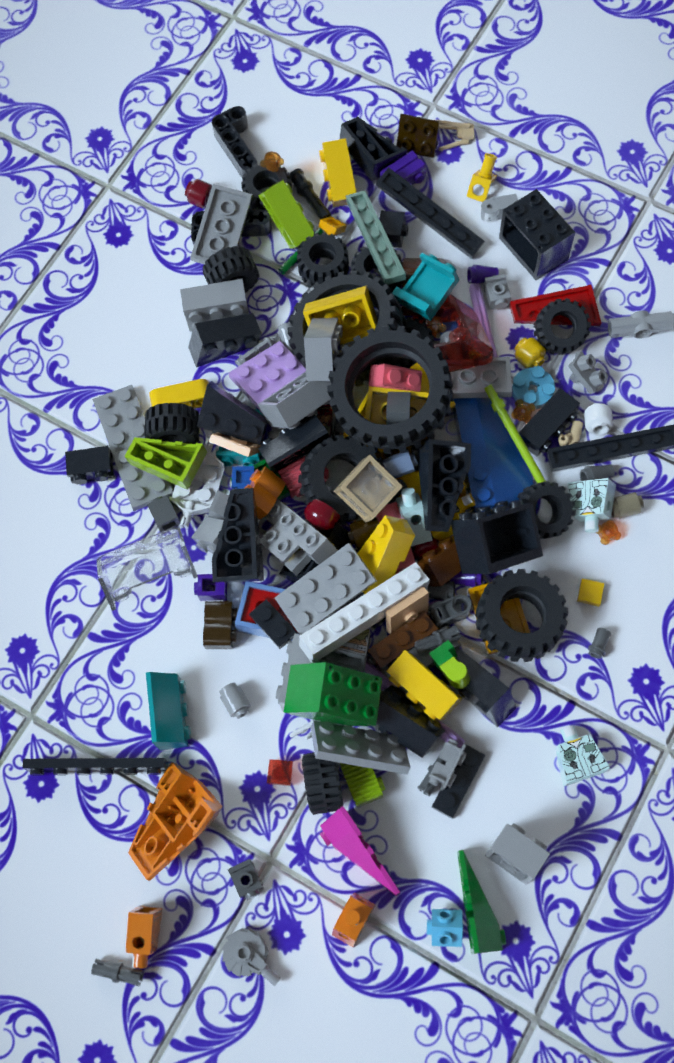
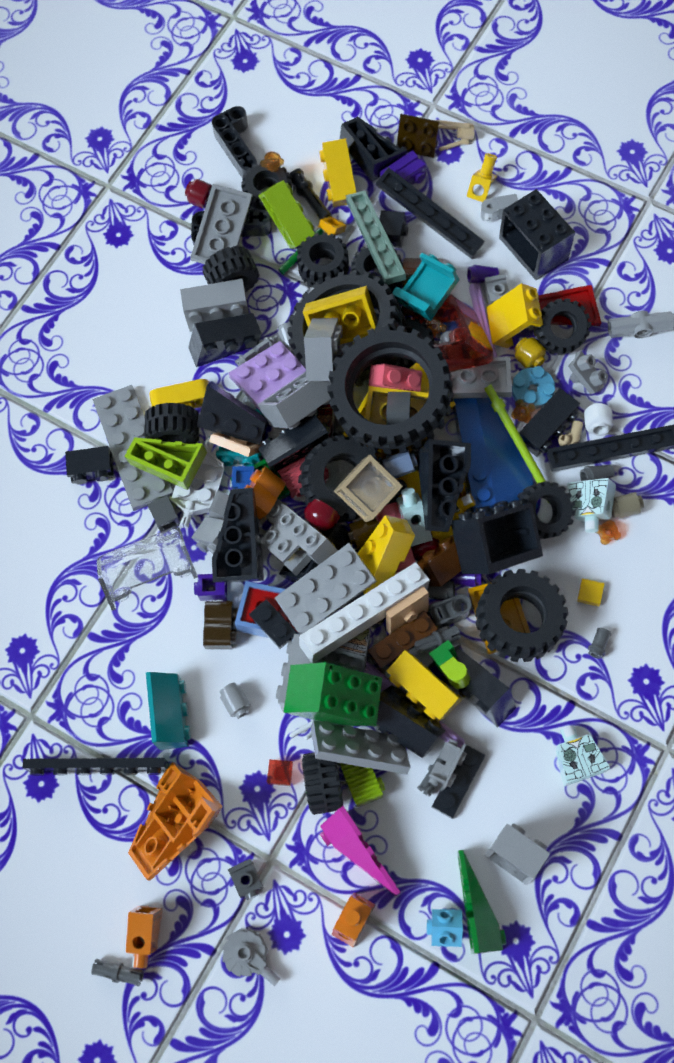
none -> yellow panel [486,283,543,349]

